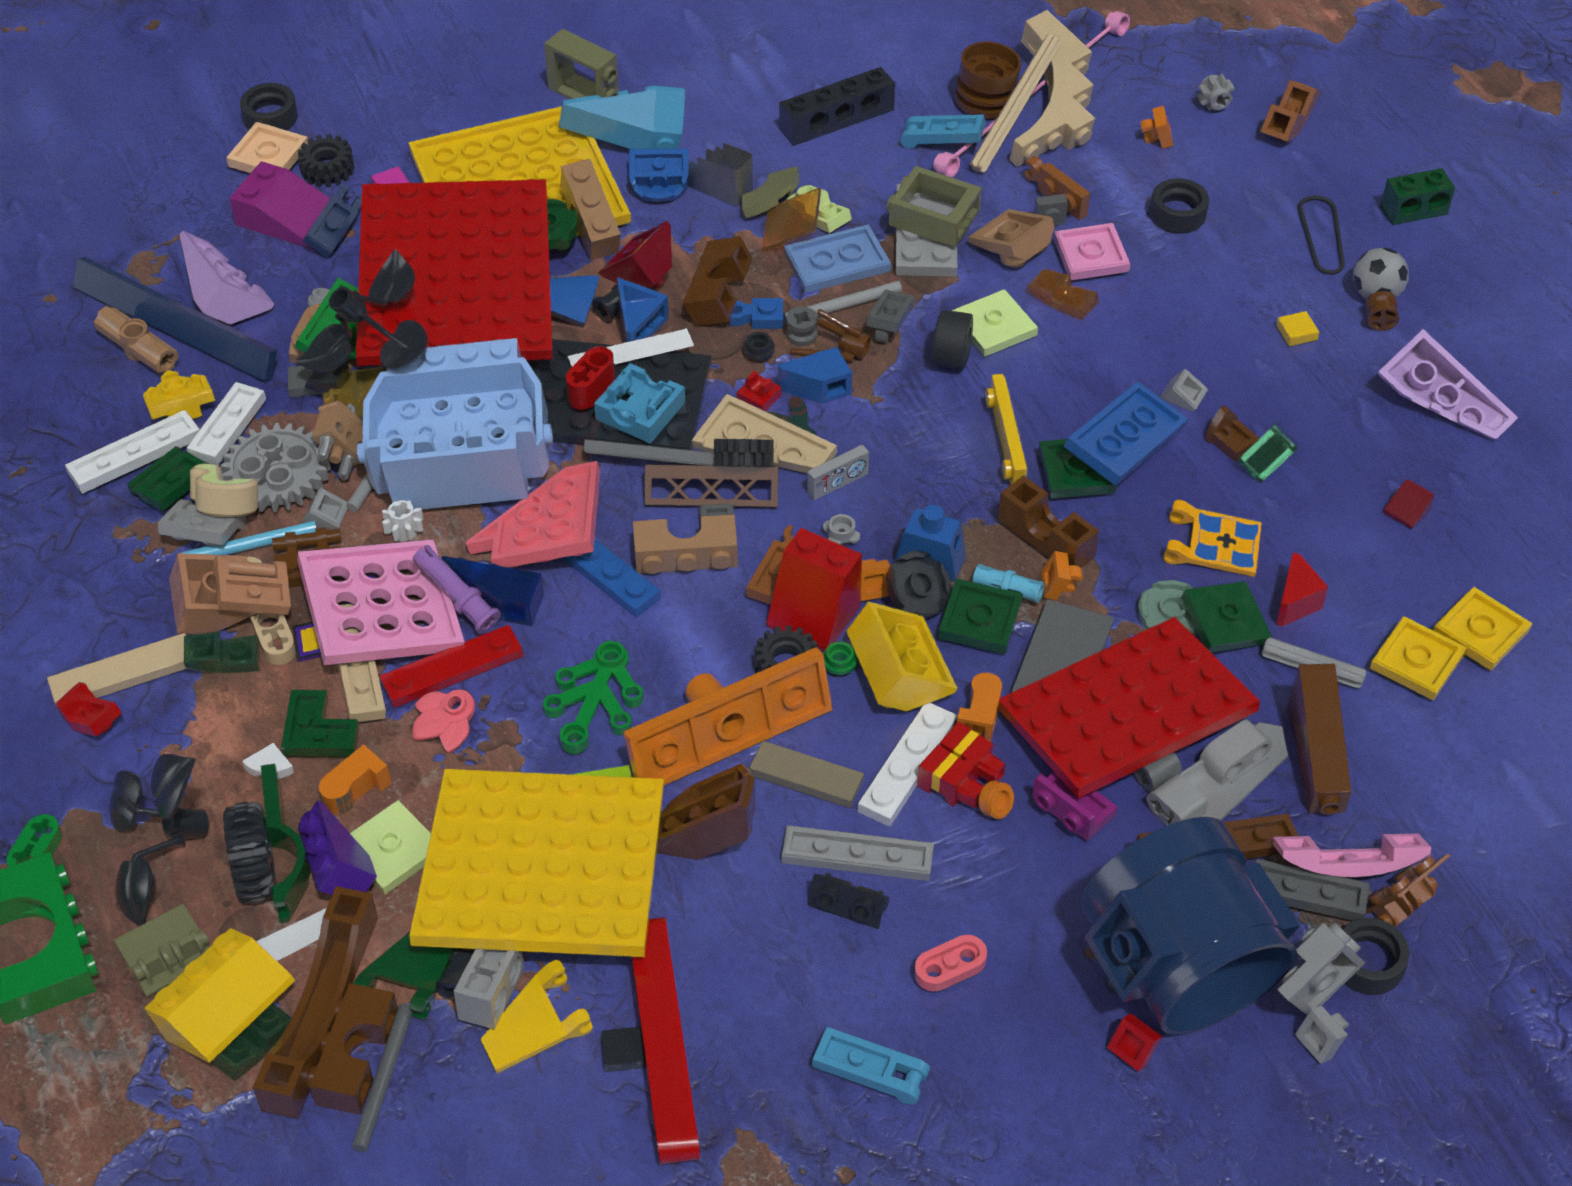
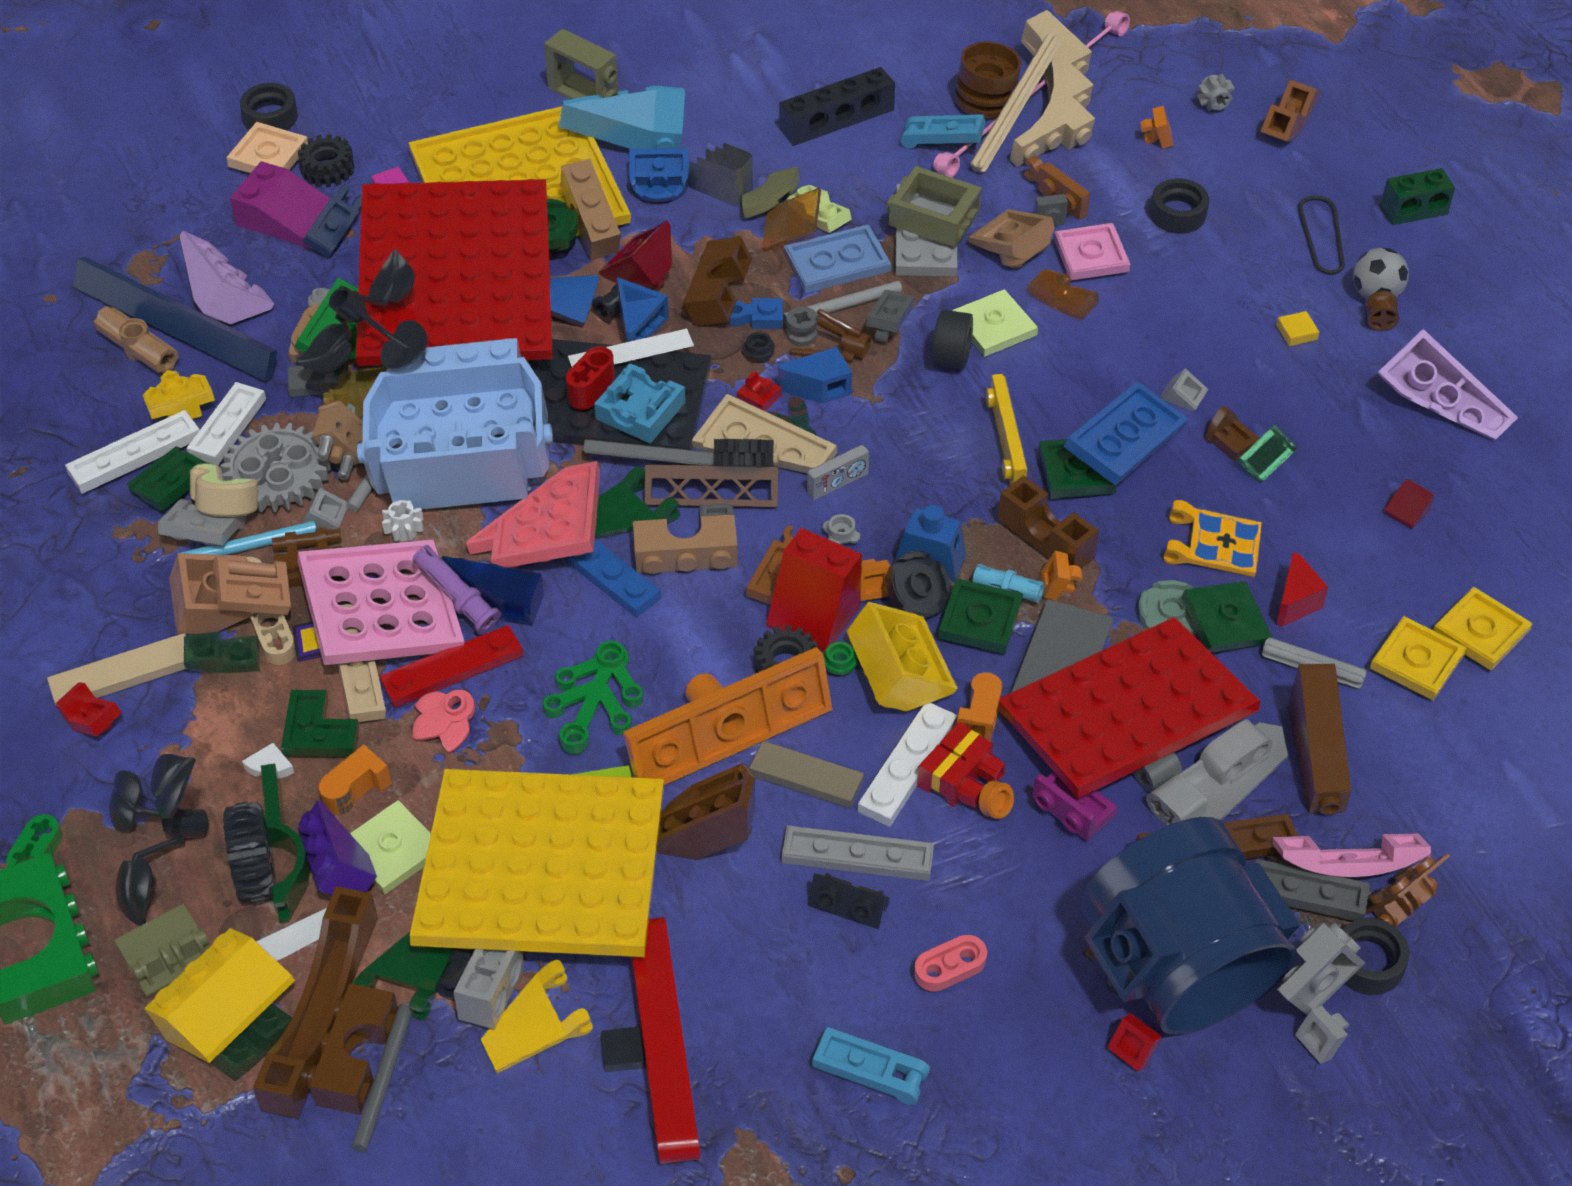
none -> dark green flag [595,466,680,539]

